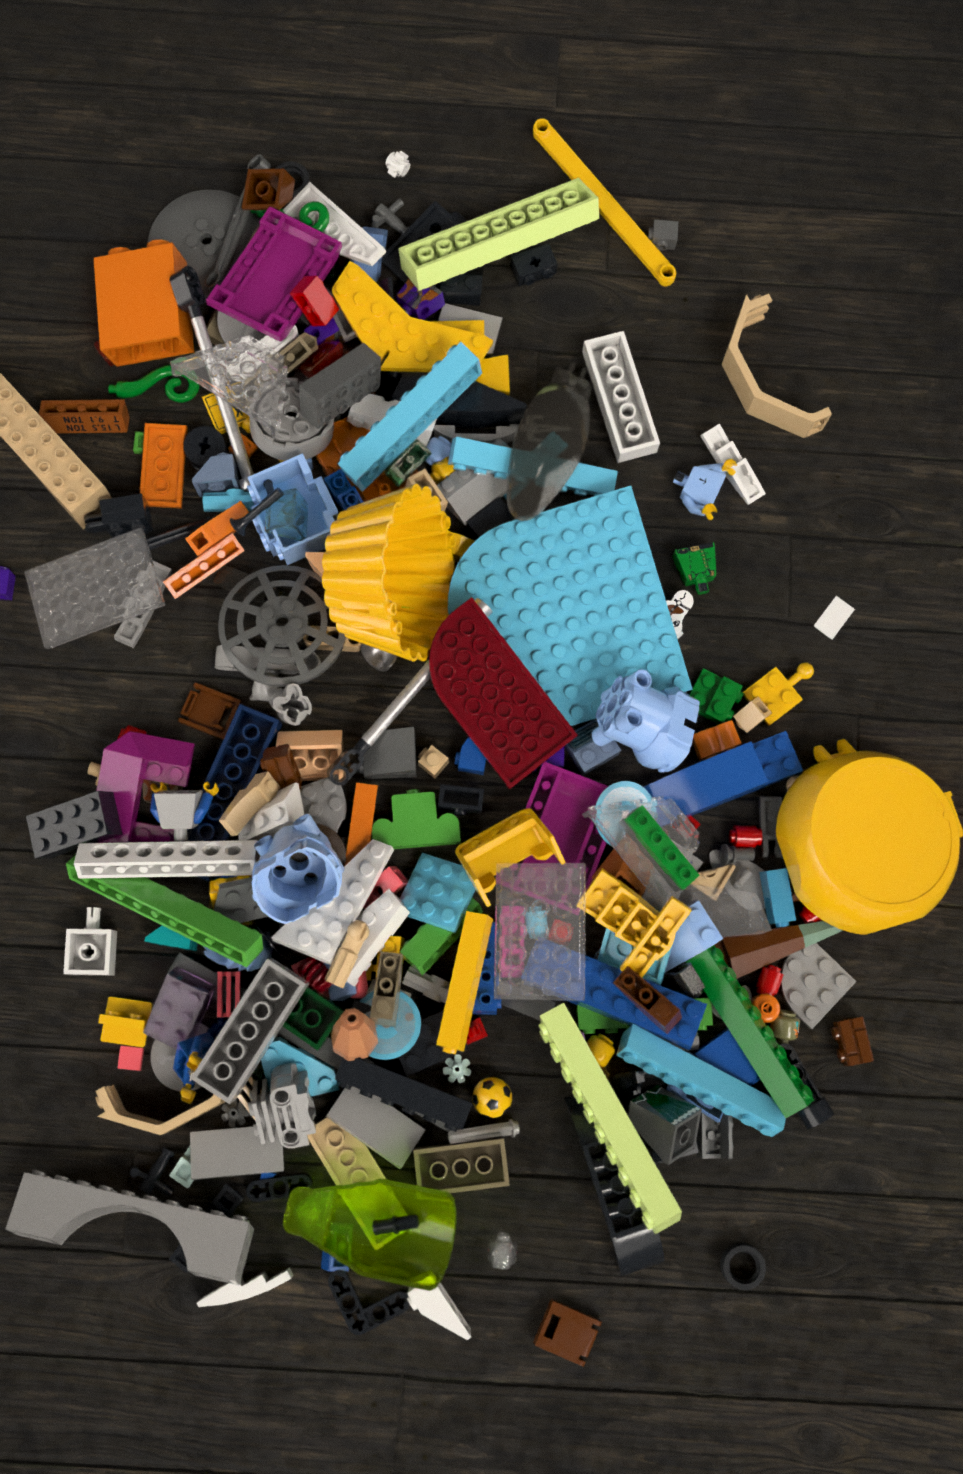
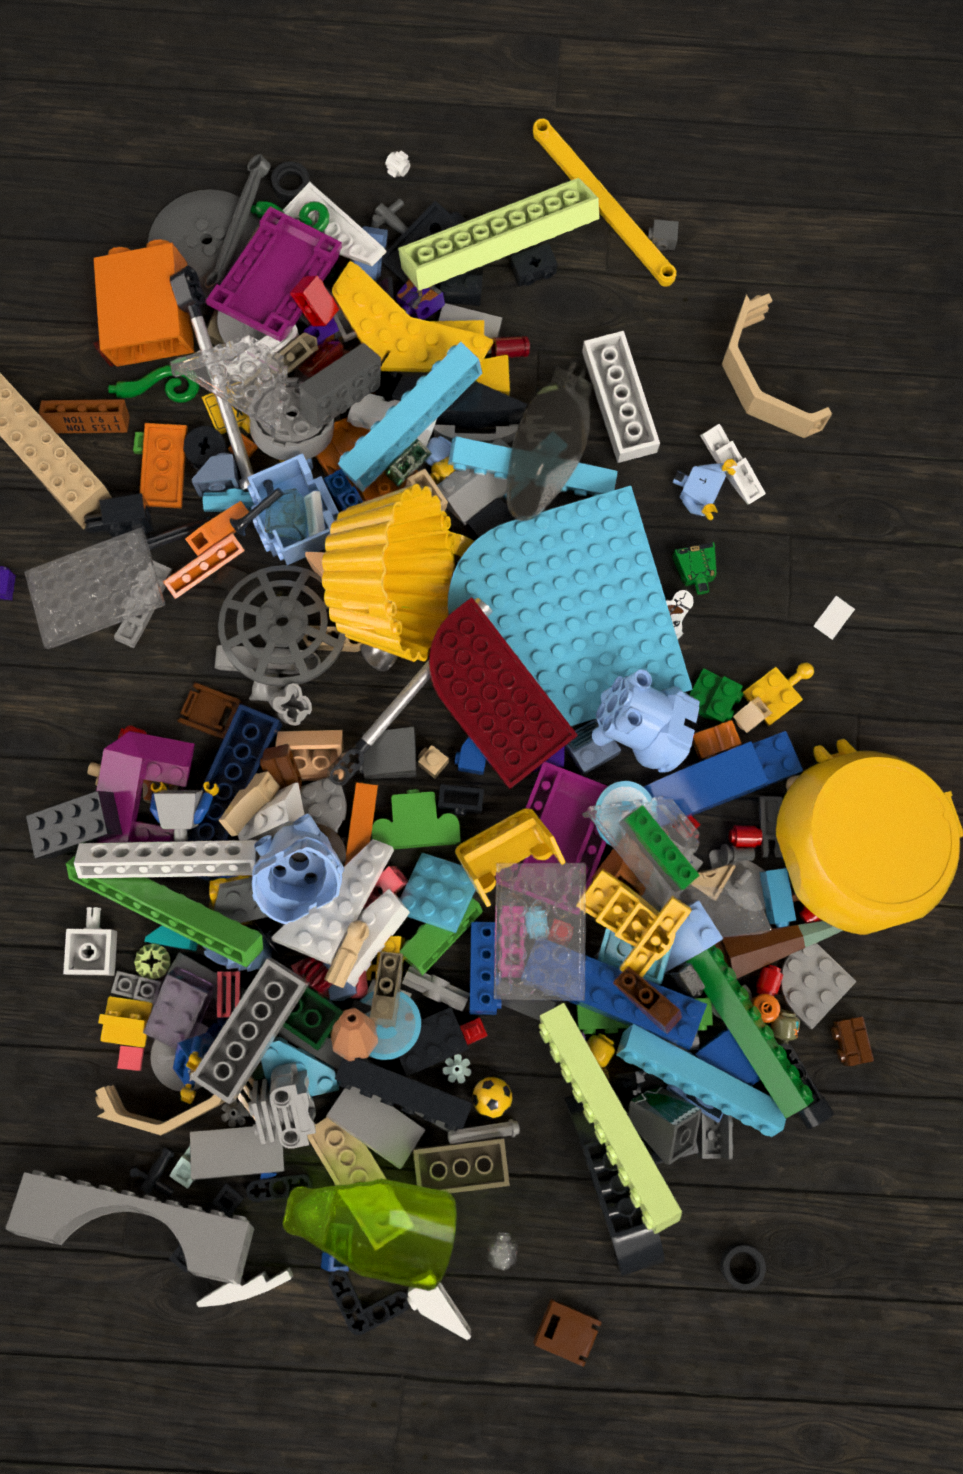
reddish brown slope [242,169,295,210] -> none
black axle [372,1214,419,1236] -> none
yellow brick [436,911,493,1054] -> none
none -> light grey slope [111,971,161,1004]
none -> yellowish green gear [134,944,170,979]
none -> white tile [304,491,325,537]
none -> dark red piece [490,336,530,358]

